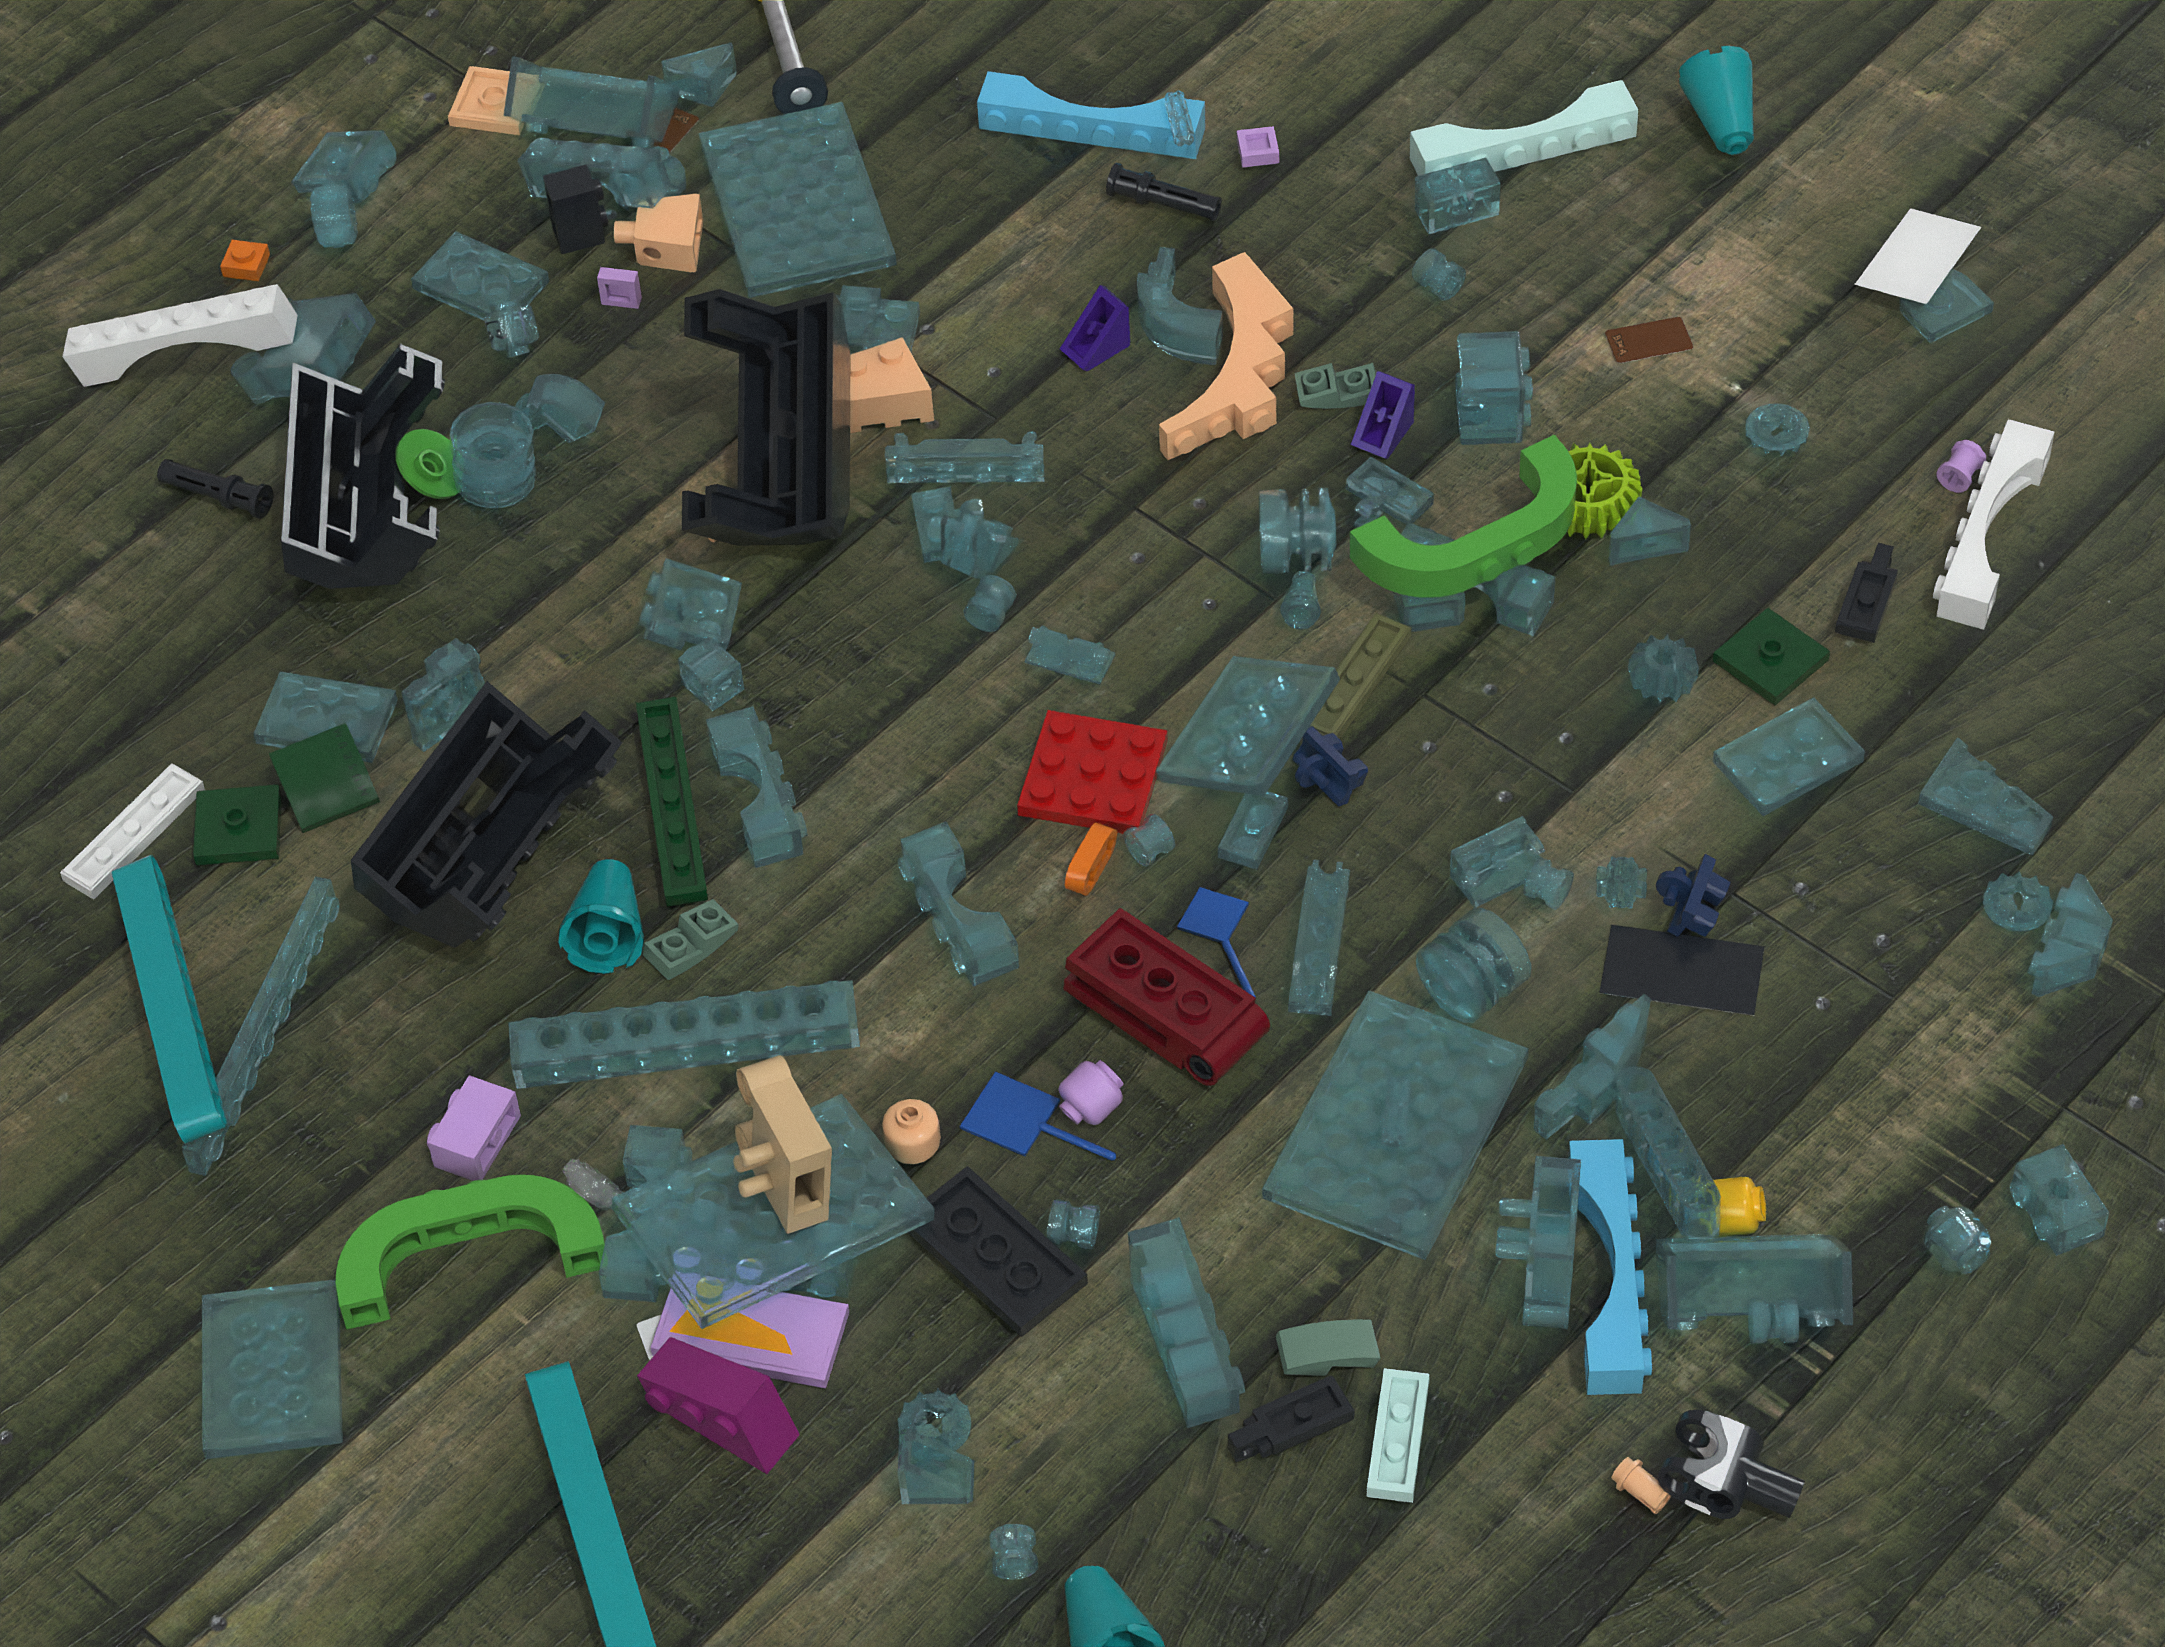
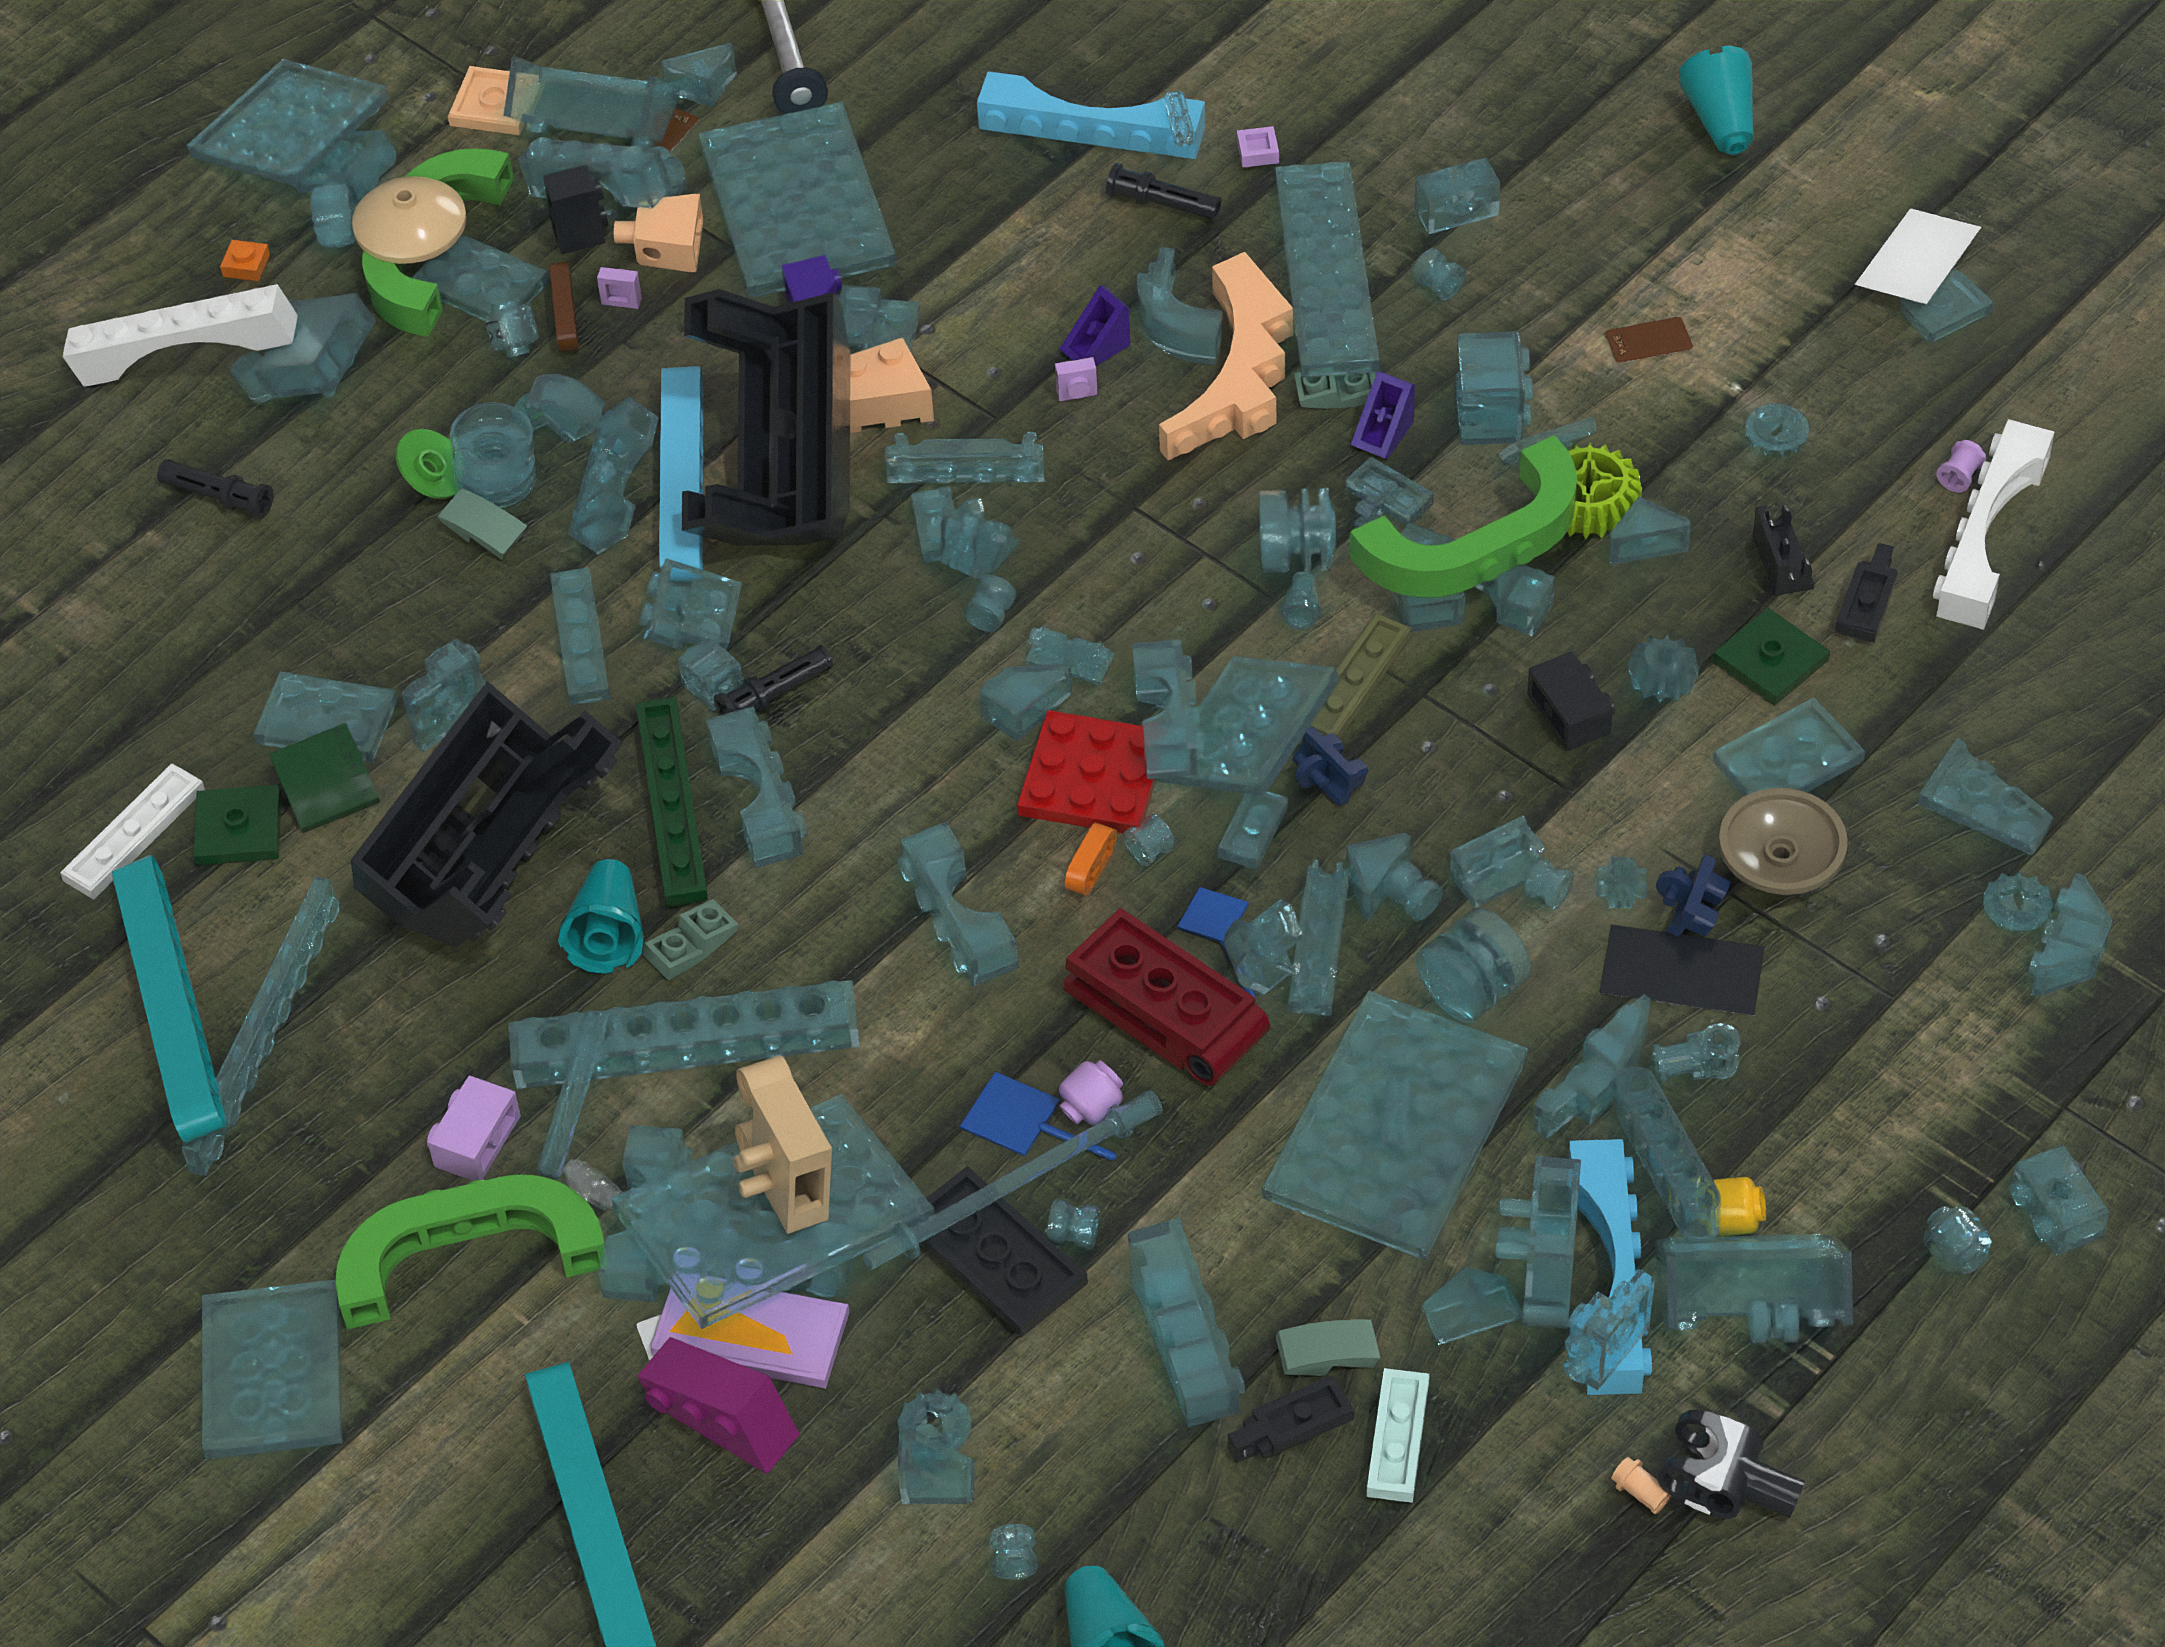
black wedge [281,344,445,589] -> none
light nougat head [882,1099,941,1165] -> none
light aqua arch [1410,80,1638,189] -> none
none -> clear light blue plate [186,59,391,186]
none -> tan dish [352,176,466,264]
none -> bright green arch [362,148,514,337]
none -> sand green slope [437,488,527,560]
none -> clear light blue axle [537,1010,608,1179]
none -> reddish brown beam [549,261,579,353]
none -> clear light blue plate [550,567,611,706]
none -> clear light blue arch [568,397,659,555]
none -> medium azure beam [659,366,704,580]
none -> black pin [714,645,833,728]
none -> dark purple slope [781,255,843,303]
none -> clear light blue bar [863,1090,1163,1270]
none -> clear light blue slope [979,663,1073,742]
none -> lavender plate [1055,357,1098,401]
none -> clear light blue arch [1132,639,1204,779]
none -> clear light blue brick [1224,899,1304,996]
none -> clear light blue plate [1275,162,1379,377]
none -> clear light blue slope [1346,833,1411,920]
none -> clear light blue wheel [1383,862,1443,921]
none -> clear light blue slope [1422,1267,1523,1345]
none -> clear light blue tile [1500,417,1598,466]
none -> black brick [1527,651,1615,751]
none -> clear light blue plate [1563,1269,1655,1391]
none -> clear light blue connector [1651,1023,1741,1083]
none -> dark tan dish [1719,788,1848,895]
none -> black hinge [1753,505,1814,596]

